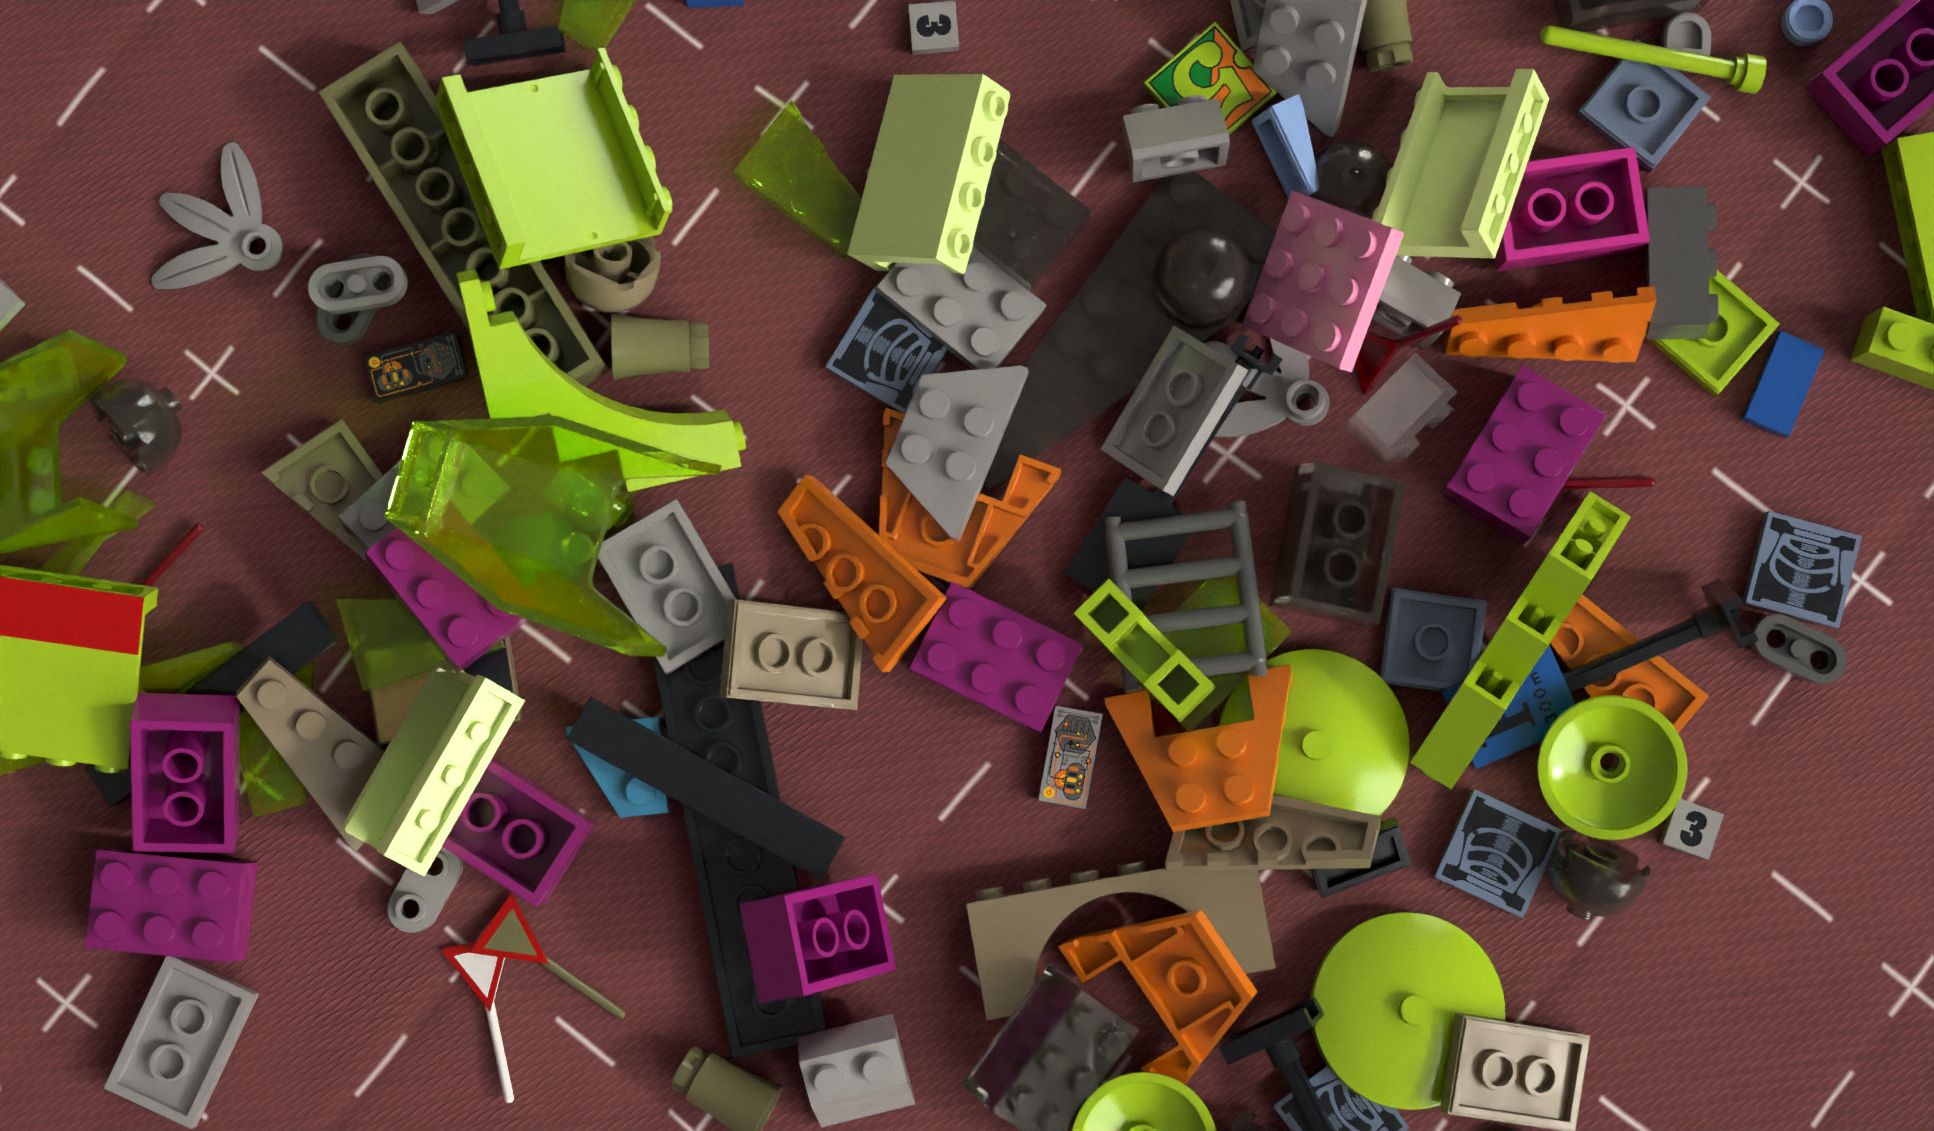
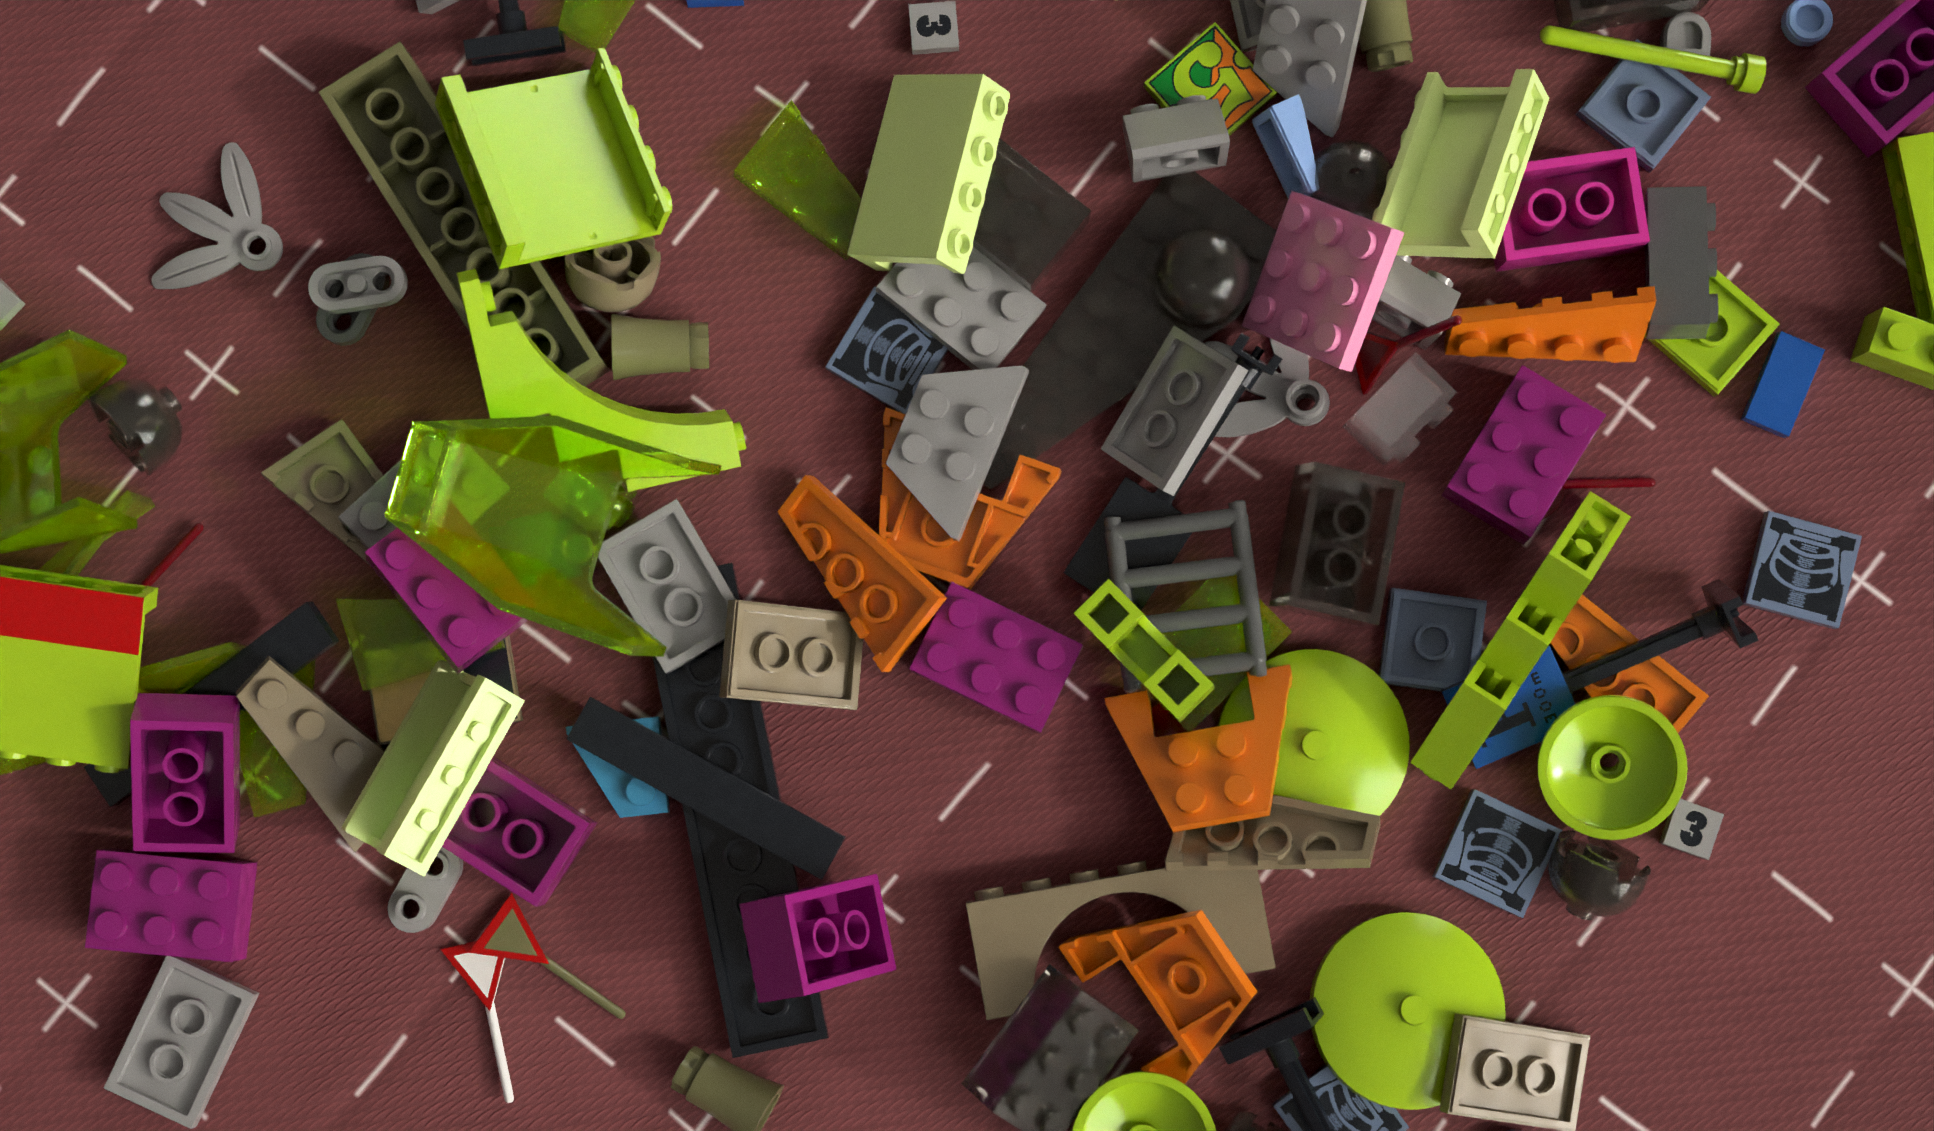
tile [363,331,470,404] -> none
light grey slope [798,1014,915,1128] -> none
tile [1038,705,1103,809] -> none
black tile [1310,817,1411,898] -> none
dark grey plate [1750,614,1847,684] -> none

